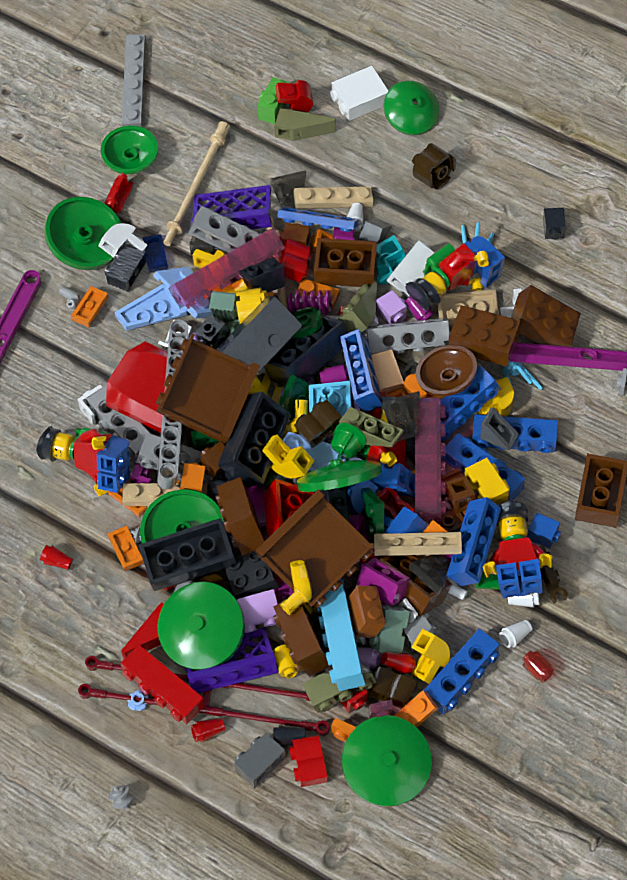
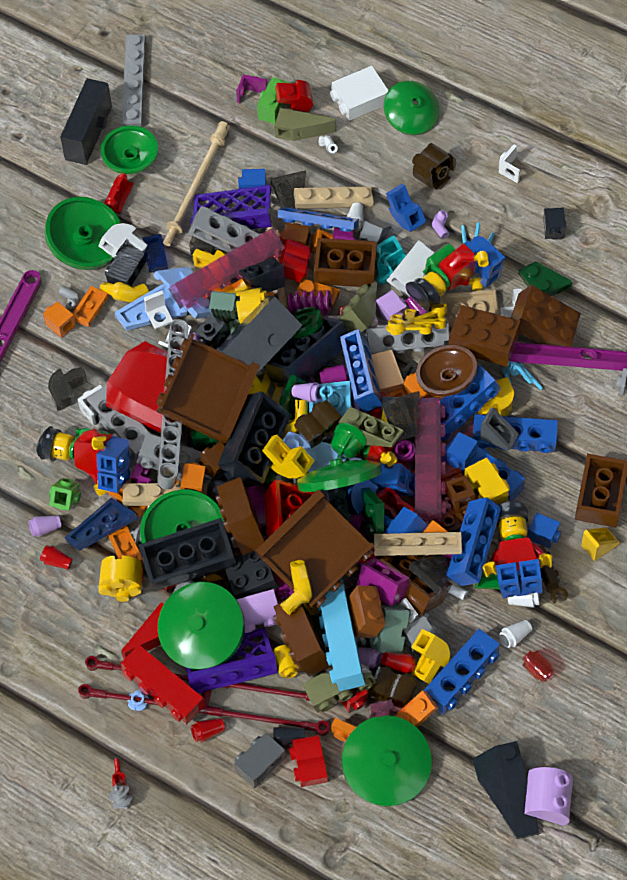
none -> lavender cone [29,515,61,537]
none -> orange brick [43,301,76,338]
none -> clear smoke brick [48,366,88,411]
none -> bright green brick [49,478,81,510]
none -> black brick [60,78,112,165]
none -> dark blue wing [64,498,138,551]
none -> yellow arm [99,282,149,303]
none -> yellow brick [99,556,143,602]
none -> red hand [112,758,126,786]
none -> white bracket [144,290,173,330]
none -> magenta bracket [236,74,268,103]
none -> blue brick [238,169,266,196]
none -> lavender cone [292,382,323,403]
none -> white arm [319,135,338,153]
none -> blue brick [386,184,426,232]
none -> yellow plant [386,303,447,335]
none -> magenta cone [394,440,416,463]
none -> lavender arm [432,210,449,239]
none -> blue brick [446,432,478,470]
none -> black wedge [472,741,539,839]
none -> white bracket [499,144,520,183]
none -> dark green wing [518,261,572,296]
none -> lavender brick [524,767,573,826]
none -> yellow slope [581,527,620,561]

